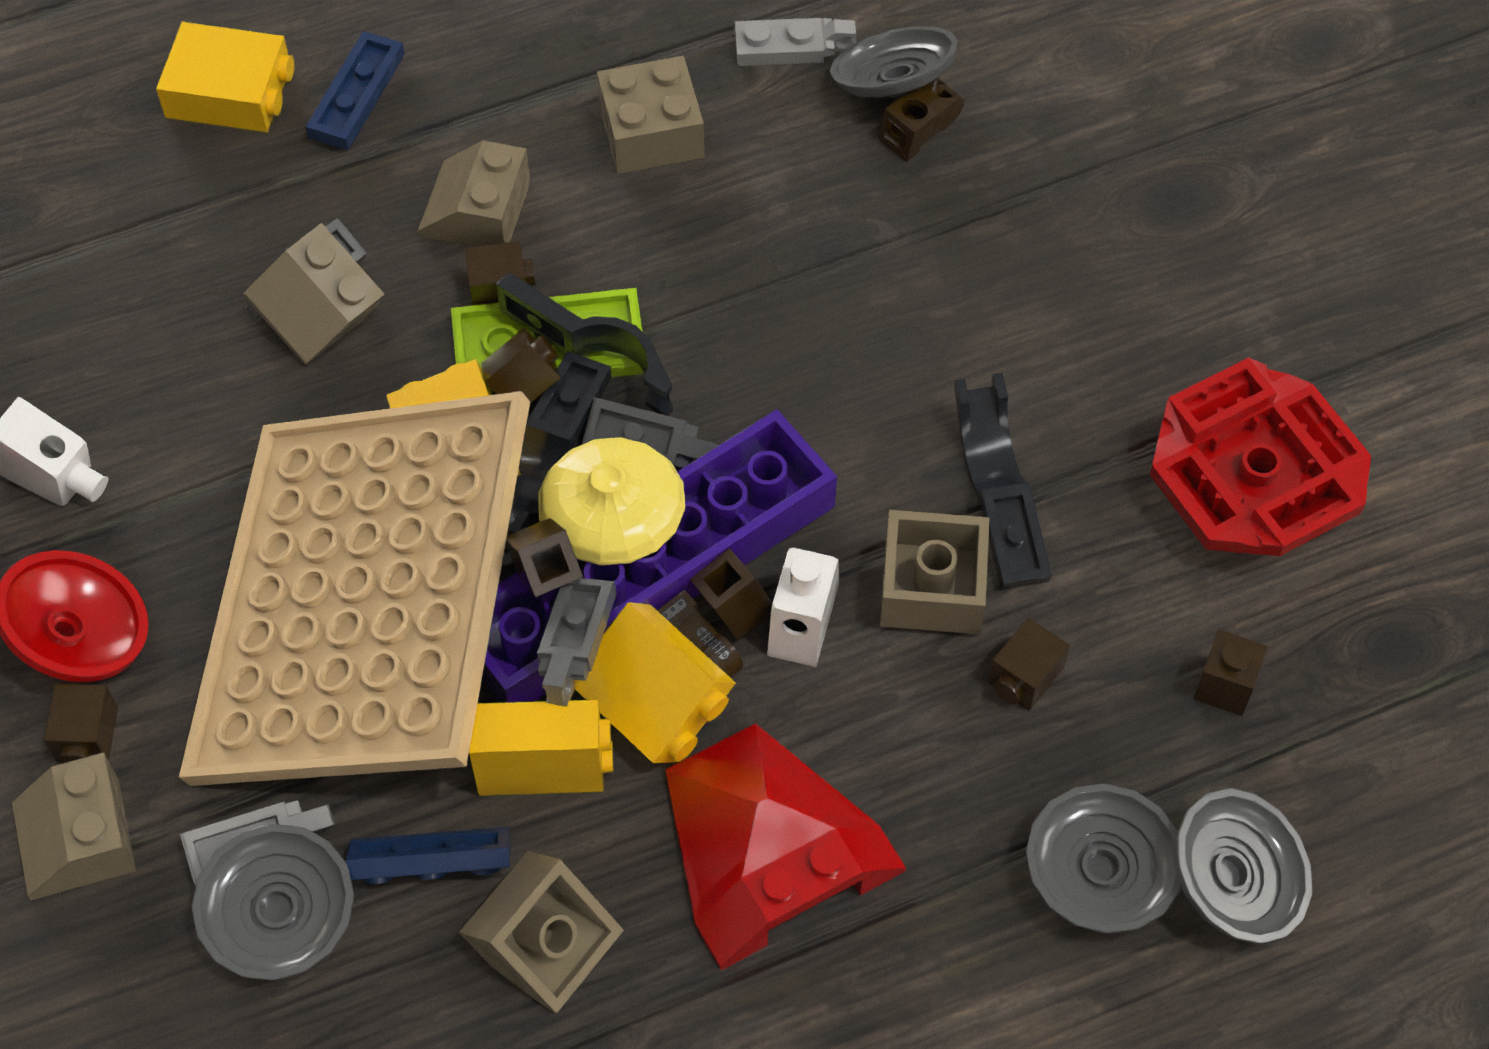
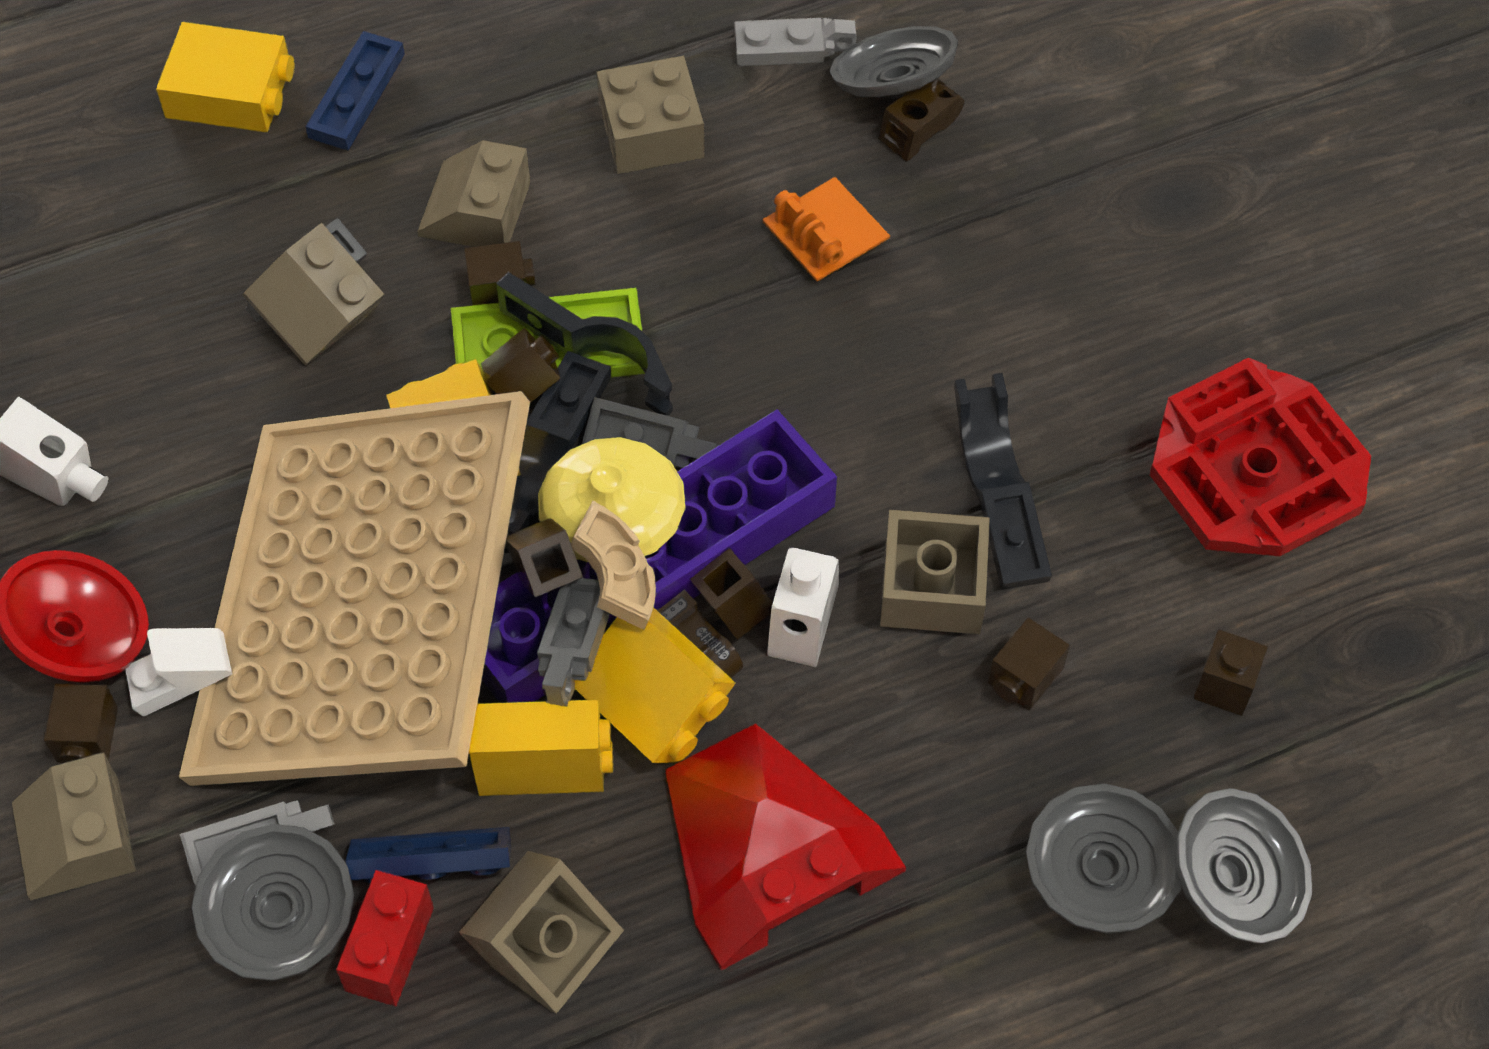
none -> white slope [125,628,232,716]
none -> red brick [336,870,434,1006]
none -> tan tile [571,501,656,630]
none -> orange hinge [762,177,890,282]

